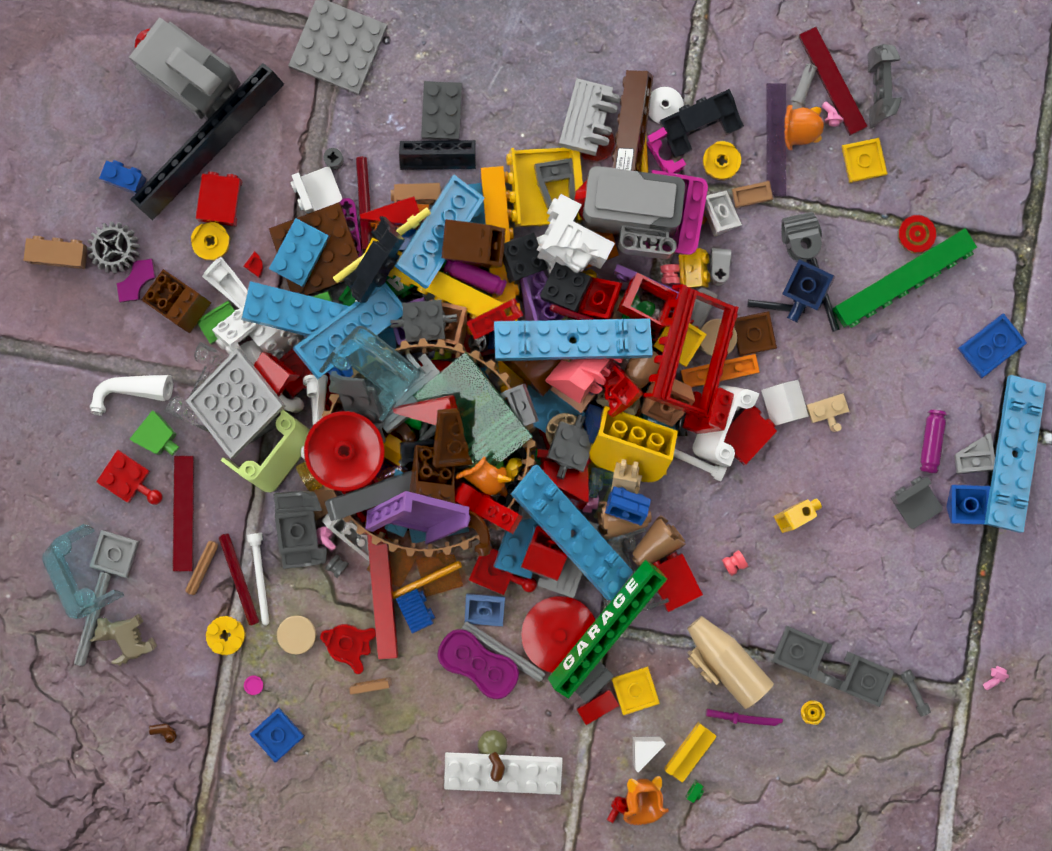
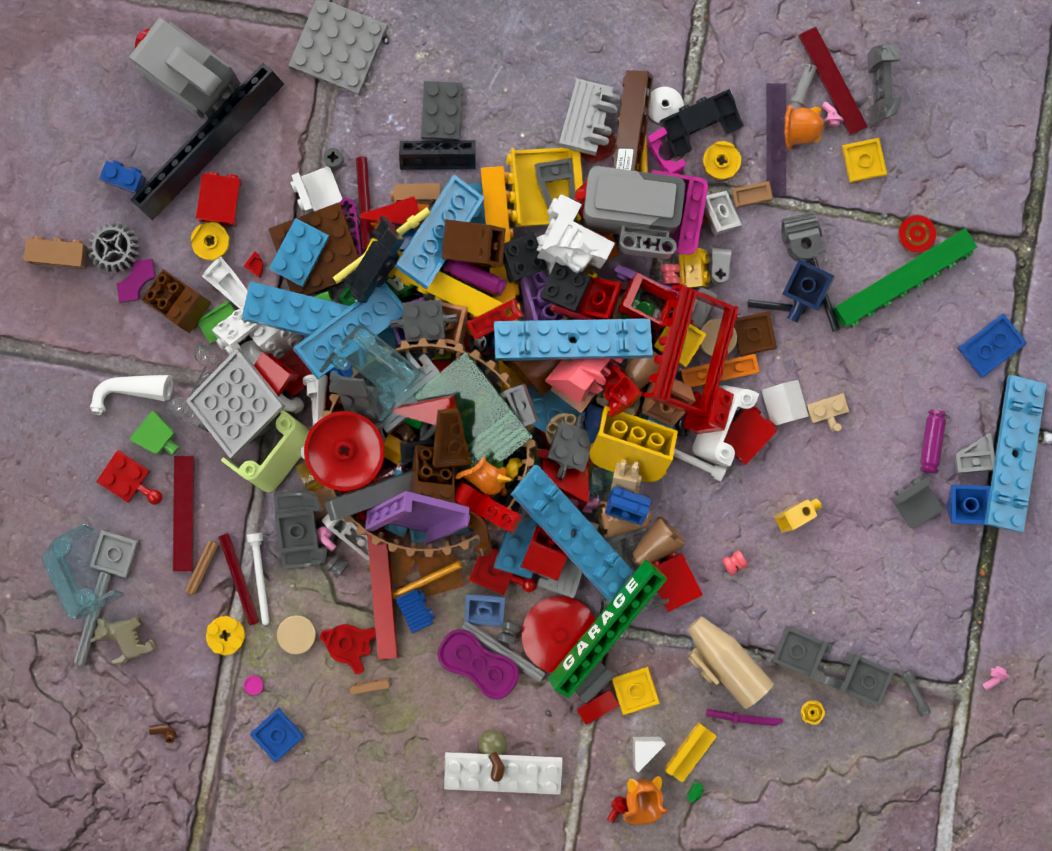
none -> dark grey wheel [497,620,522,645]

